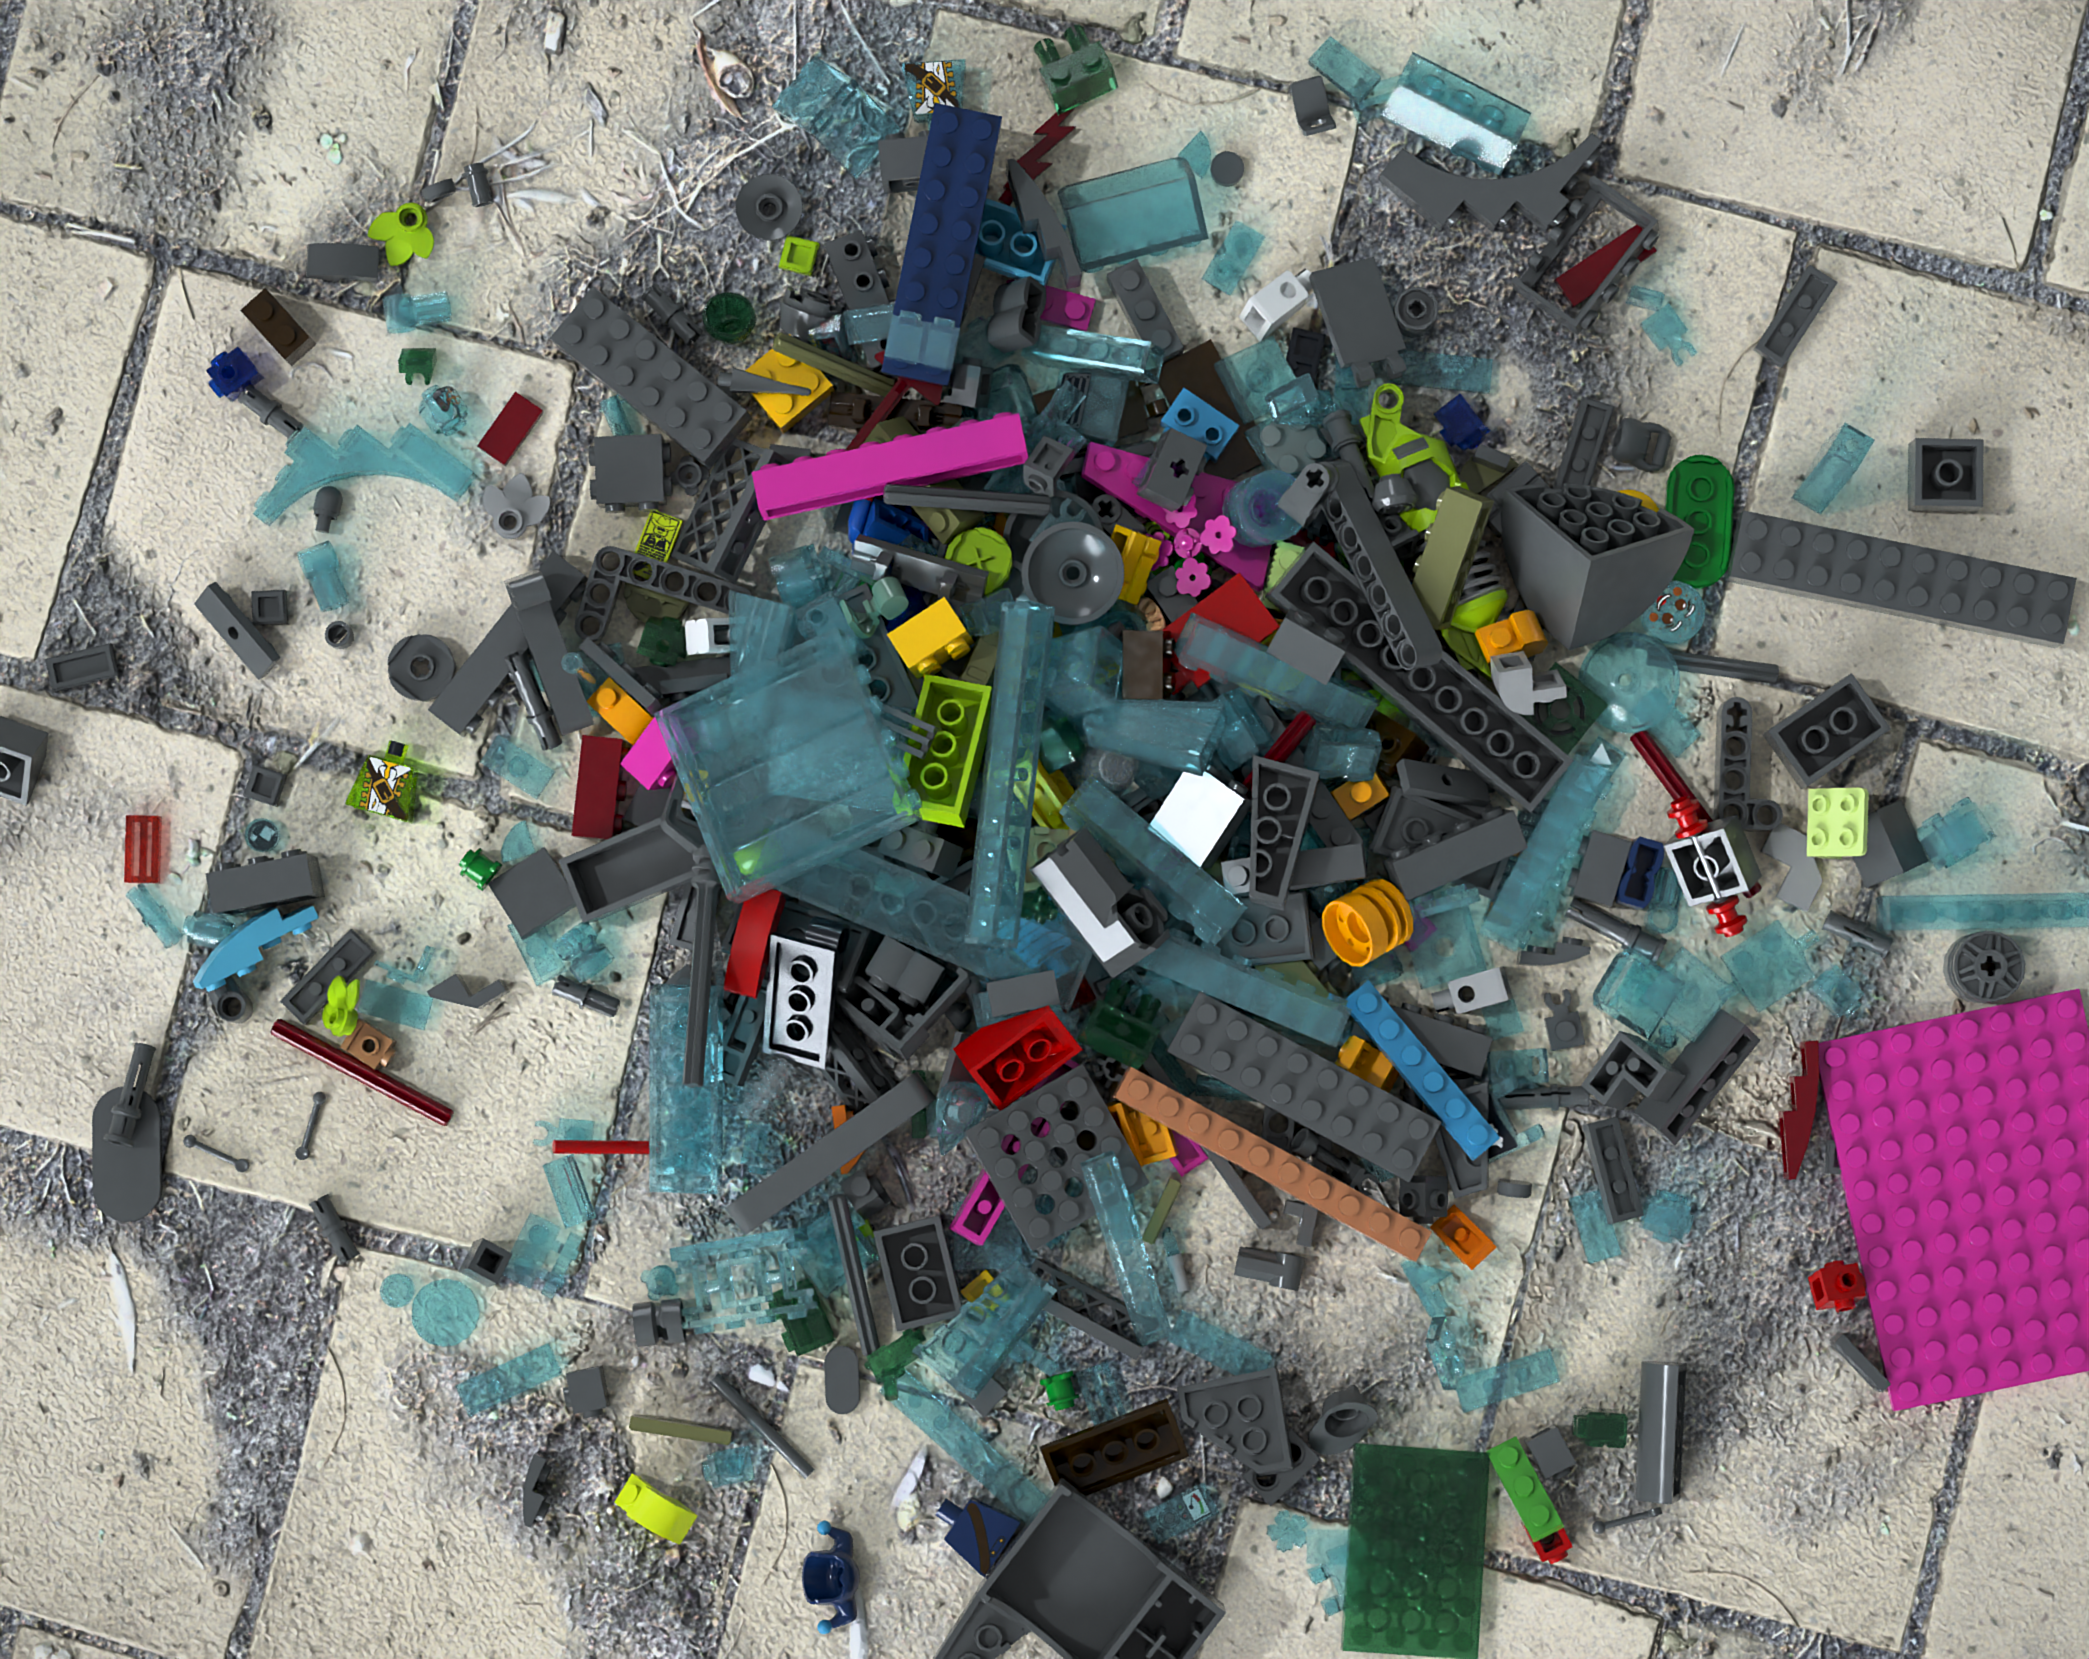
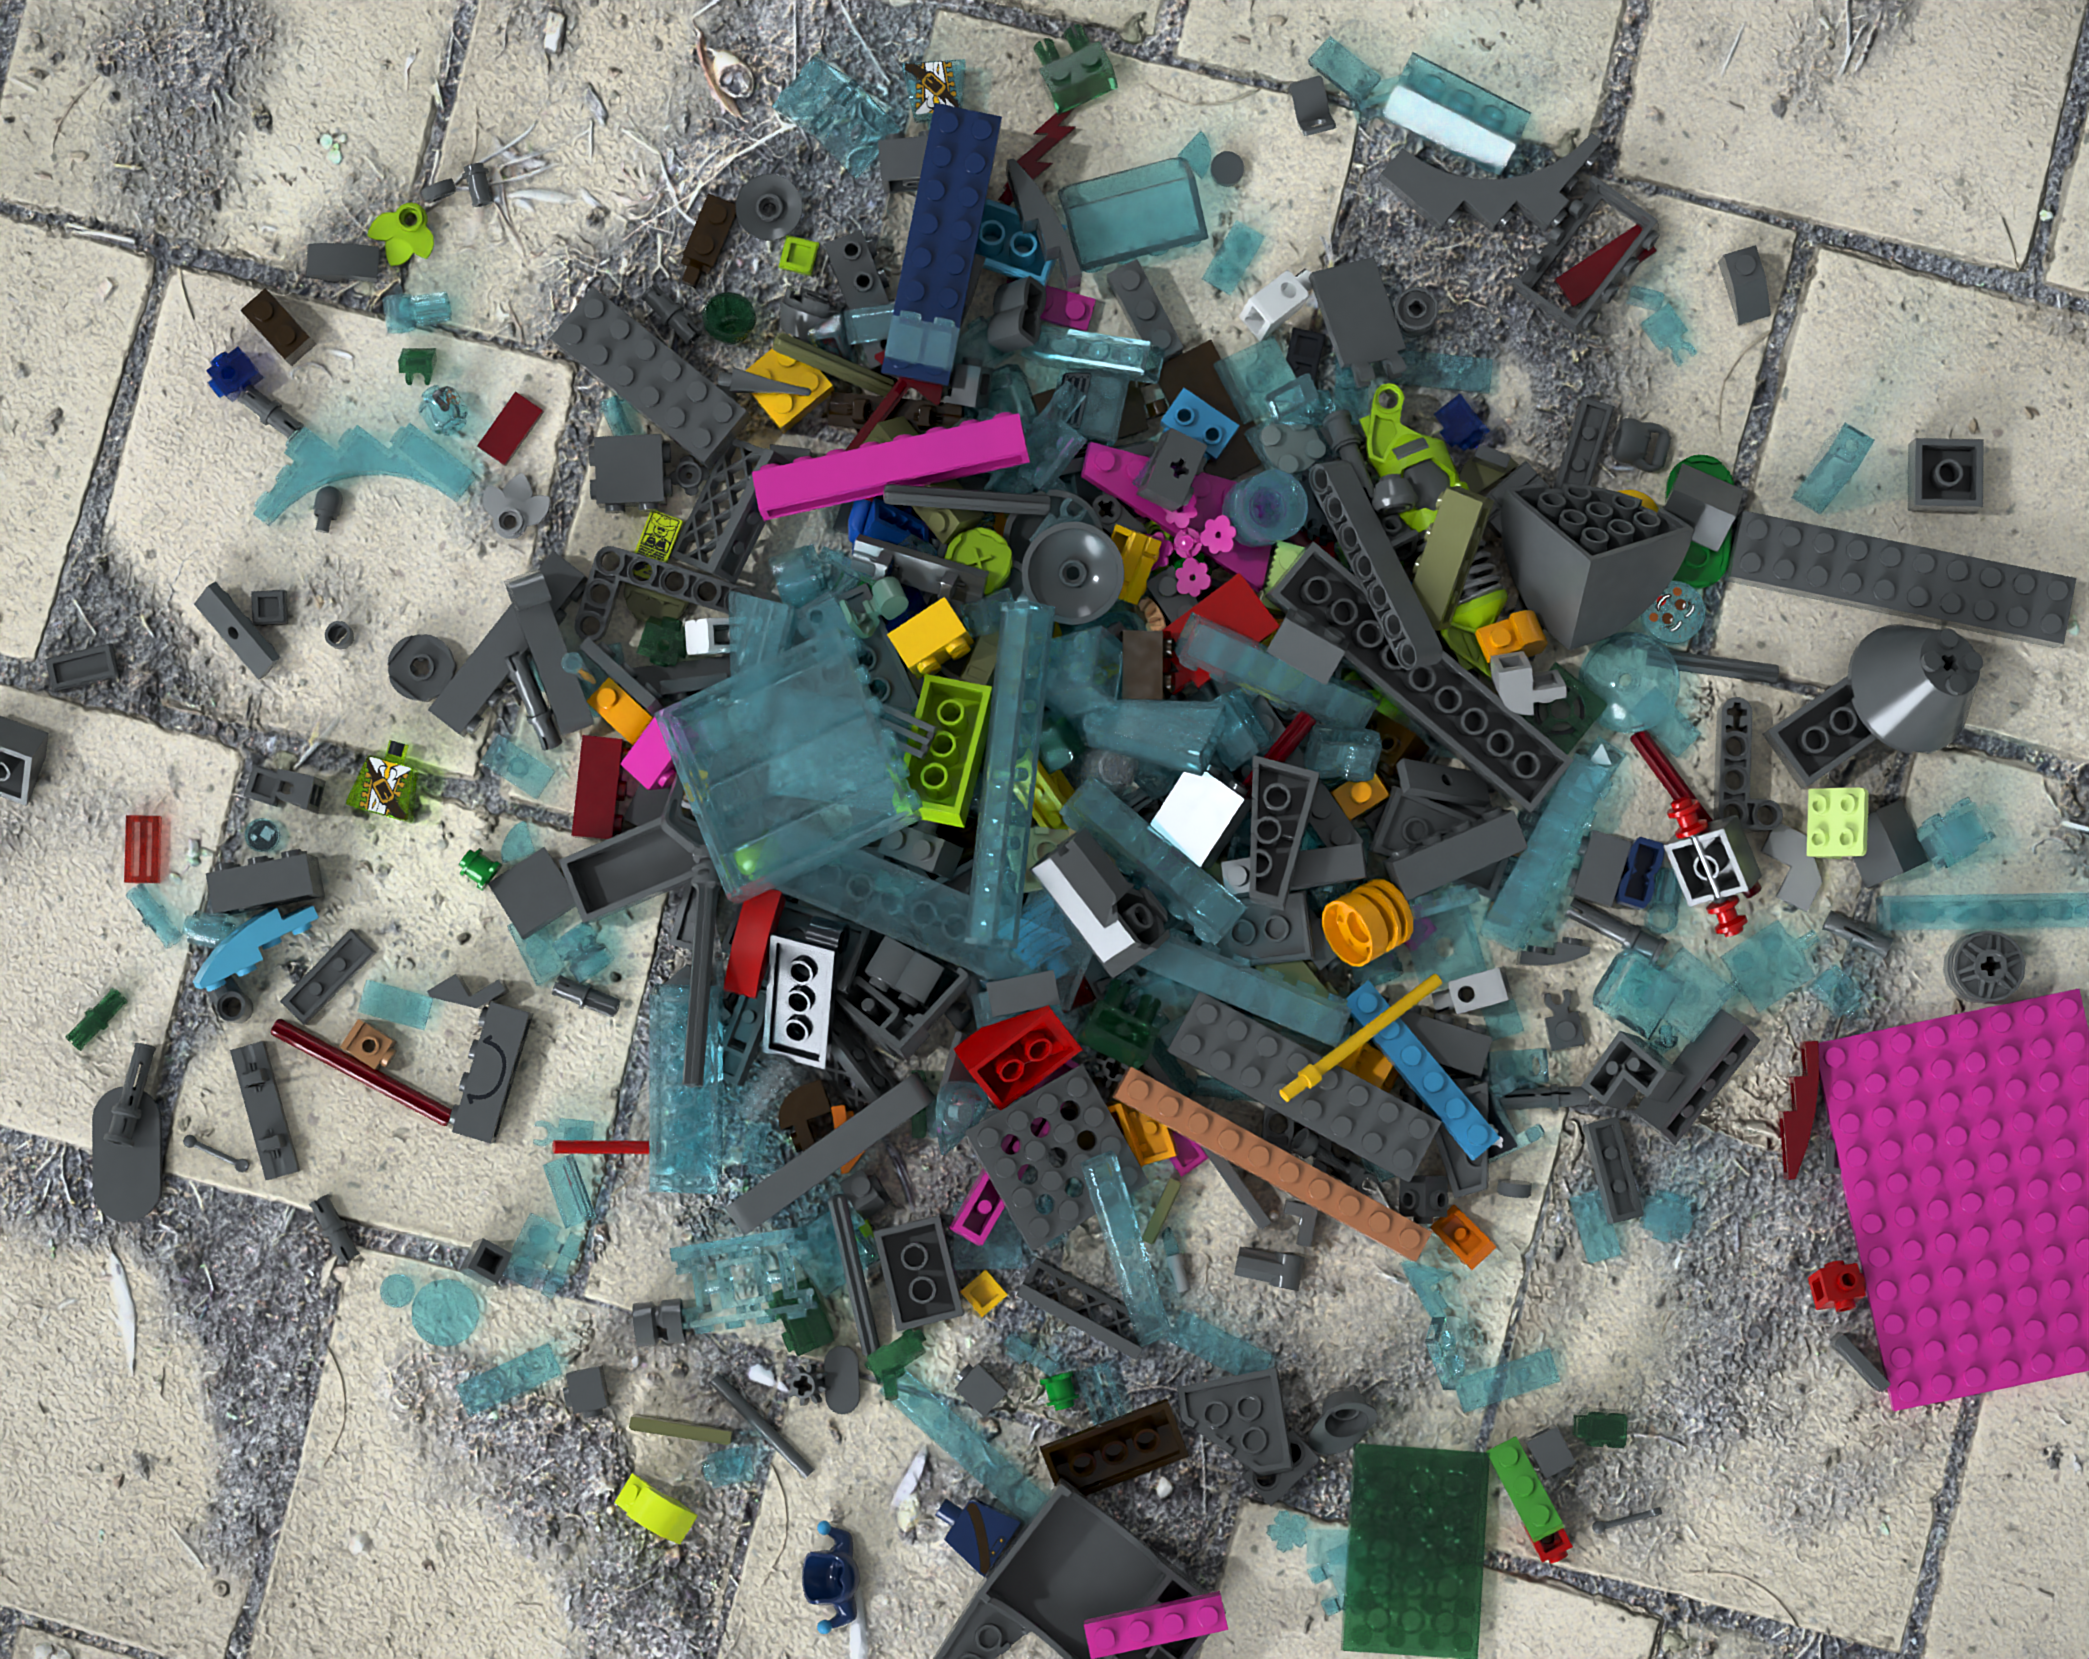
dark grey hinge [295,1092,326,1160] -> none
clear light blue piece [297,540,350,612] -> none
lime plate [322,975,360,1037] -> none
clear light blue bracket [374,945,436,985] -> none
dark grey slope [523,1451,552,1528] -> none
clear light blue plate [640,1265,679,1301] -> none
clear light blue wedge [912,1260,1057,1400] -> none
clear green plant [1015,886,1058,925] -> none
dark grey bracket [1023,436,1074,497] -> none
clear light blue tile [1143,1481,1219,1544] -> none
dark grey piece [1278,462,1340,528] -> none
dark grey brick [1635,1361,1687,1504] -> none
dark grey plate [1753,264,1838,368] -> none
none -> clear green pin [65,987,128,1051]
none -> dark grey hinge [230,1041,300,1181]
none -> dark grey hinge [276,768,326,814]
none -> dark grey brick [449,1001,534,1144]
none -> dark brown hinge [681,193,737,289]
none -> dark brown brick [779,1079,832,1153]
none -> dark grey gear [786,1363,830,1406]
none -> dark pink brick [1084,1591,1228,1659]
none -> yellow bar [1279,974,1442,1102]
none -> dark grey slope [1662,463,1744,552]
none -> dark grey slope [1718,245,1771,326]
none -> dark grey cone [1848,624,1983,754]

